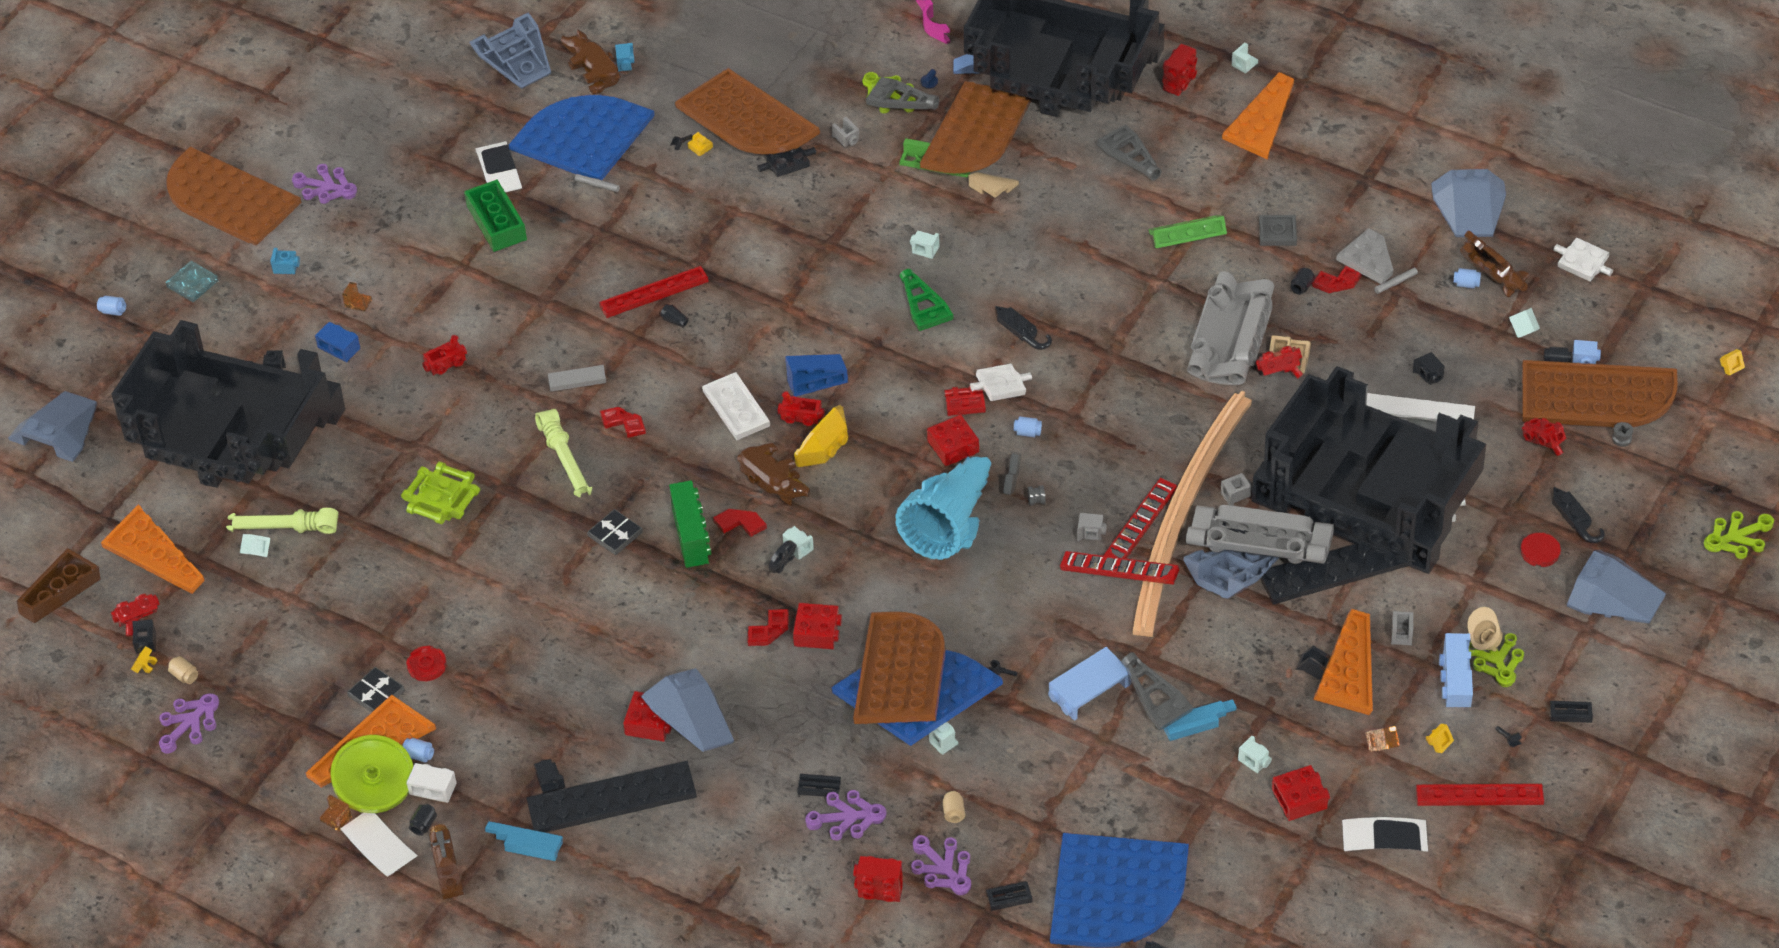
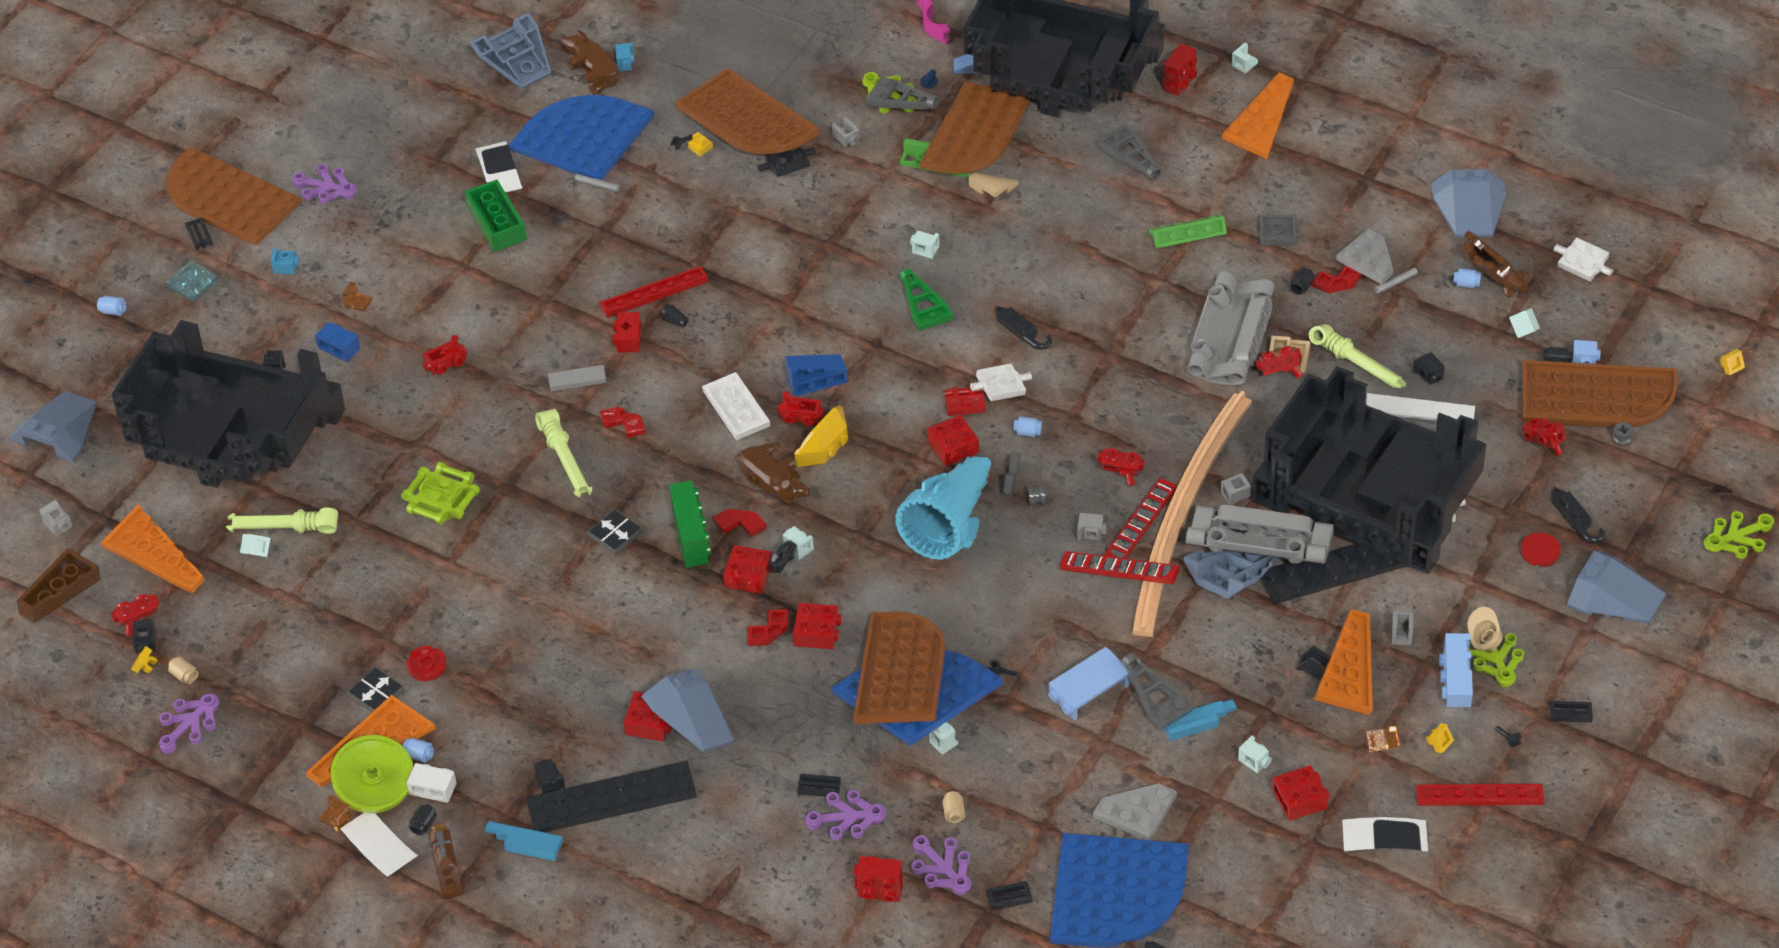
none -> light grey window [39,500,73,537]
none -> black tile [185,217,213,251]
none -> red brick [613,312,641,353]
none -> red brick [723,545,772,594]
none -> light grey plate [1093,783,1177,840]
none -> red brick [1097,448,1145,487]
none -> yellowish green piece [1309,324,1406,389]

